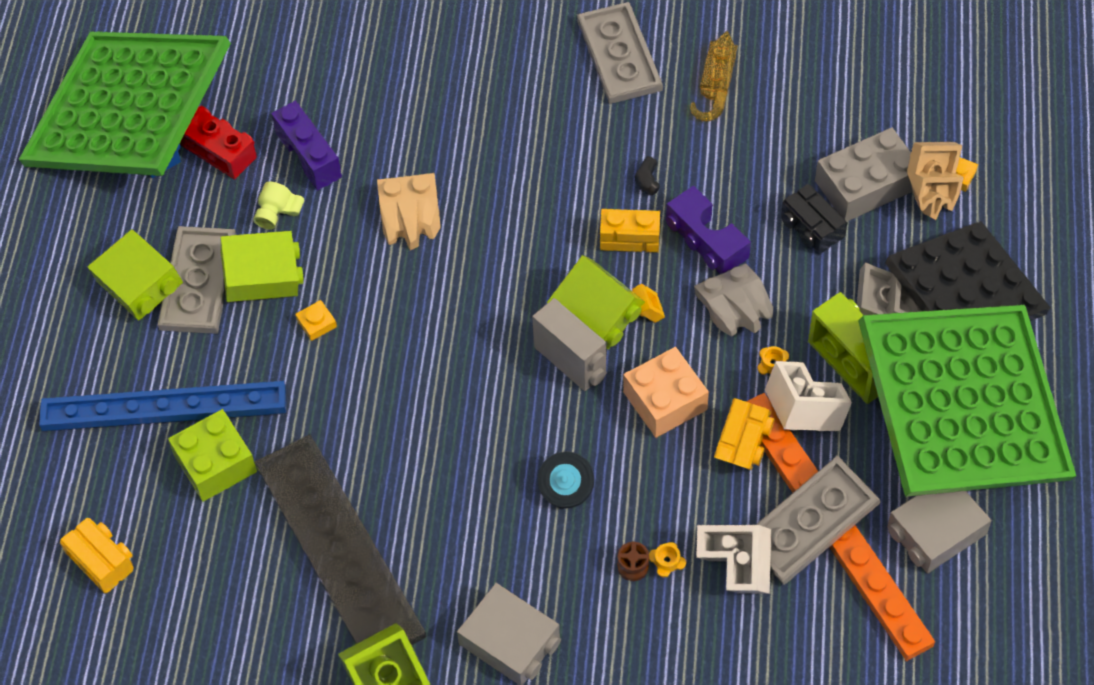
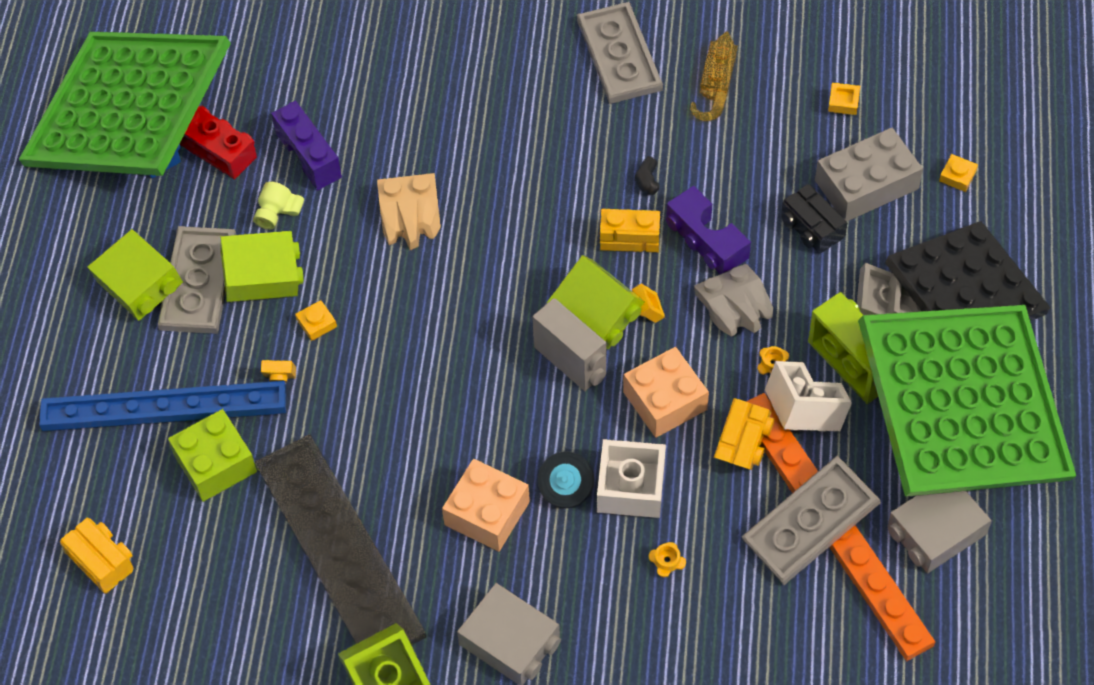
reddish brown wheel [617,542,649,581] -> none
white brick [696,525,771,594] -> none
tan plate [907,142,964,220] -> none
none -> yellow plate [261,360,296,383]
none -> light nougat brick [442,458,530,552]
none -> white brick [597,439,666,518]
none -> yellow plate [828,83,860,115]

